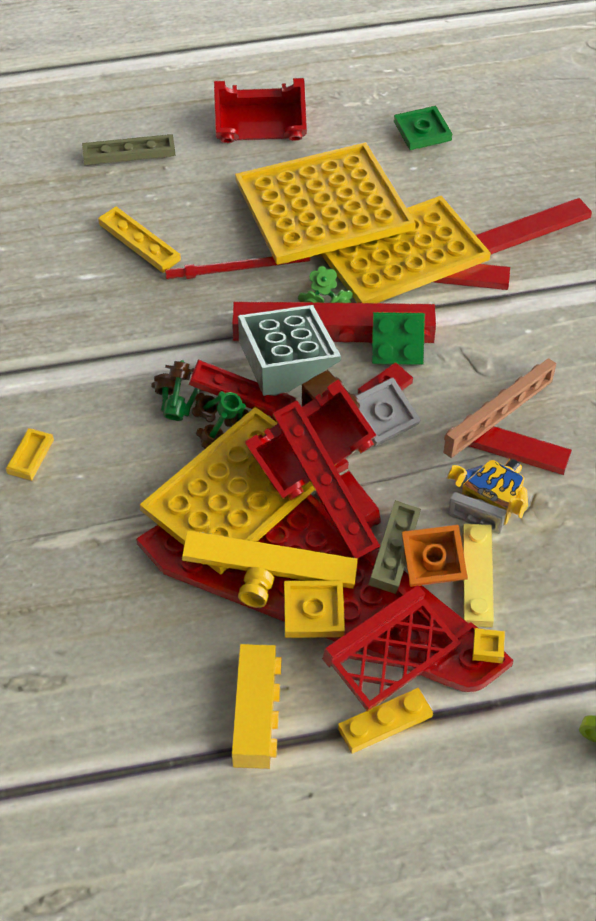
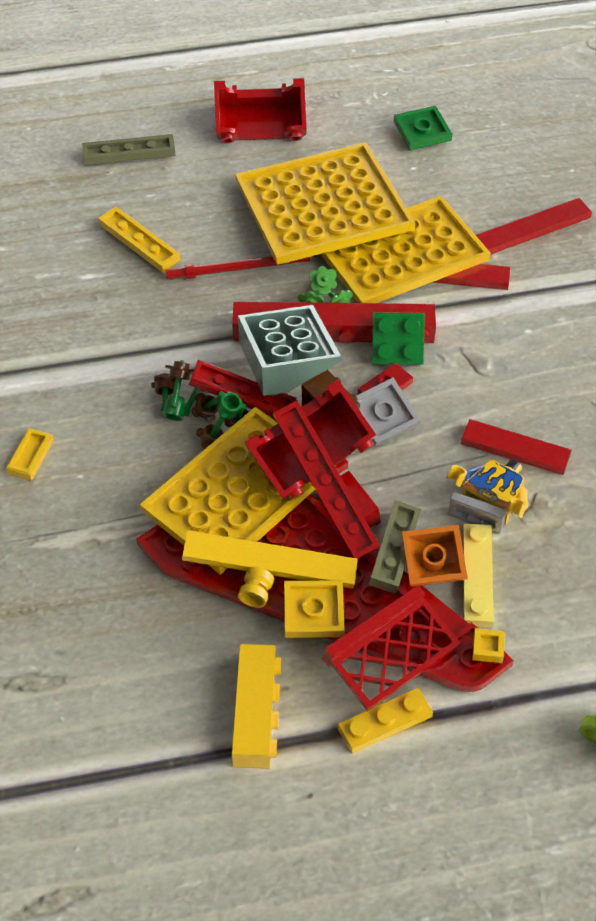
nougat plate [443,358,557,458] -> none

